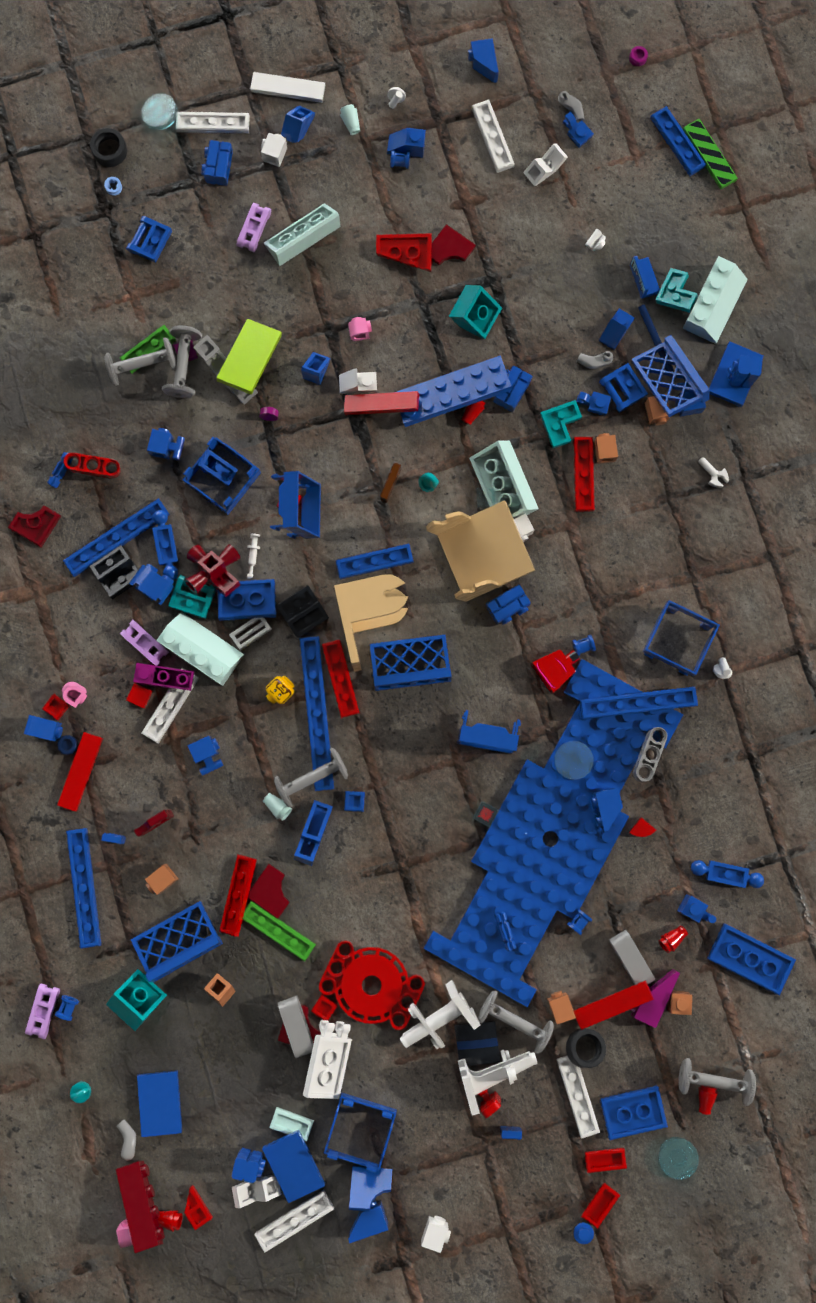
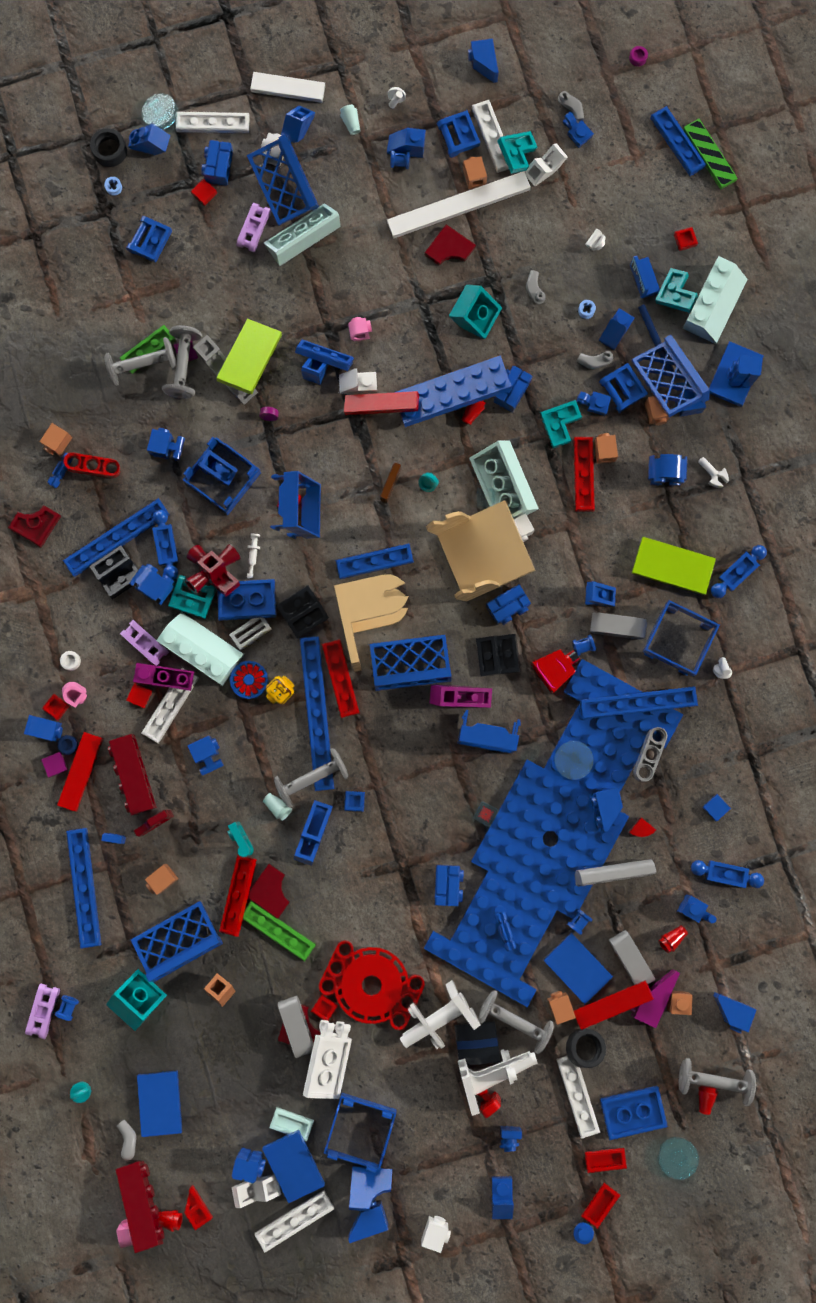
red wing [376,233,432,272] -> none
blue tile [707,923,796,996] -> none
none -> nougat brick [40,423,72,456]
none -> magenta tile [41,752,68,778]
none -> white tile [60,651,81,671]
none -> dark red brick [108,734,157,816]
none -> blue slope [128,124,170,155]
none -> red tile [191,179,217,206]
none -> teal plate [227,822,254,857]
none -> tile [230,661,268,699]
none -> blue fence [247,134,319,226]
none -> blue tile [295,339,354,371]
none -> white tile [387,171,531,239]
none -> magenta slope [429,684,492,708]
none -> blue brick [435,865,464,906]
none -> blue plate [437,110,480,157]
none -> nougat brick [463,156,487,189]
none -> black slope [476,634,521,677]
none -> blue slope [492,1176,514,1219]
none -> teal plate [497,131,538,174]
none -> blue plate [499,1139,519,1152]
none -> light grey arm [526,270,545,304]
none -> blue tile [543,933,613,1004]
none -> light grey brick [575,859,656,887]
none -> light blue bush [578,300,596,319]
none -> blue slope [585,581,616,607]
none -> light grey beam [590,613,647,640]
none -> lime tile [631,537,716,595]
none -> blue brick [648,454,687,486]
none -> red tile [674,227,698,251]
none -> blue tile [702,794,731,822]
none -> blue plate [711,545,767,598]
none -> blue slope [713,992,756,1033]

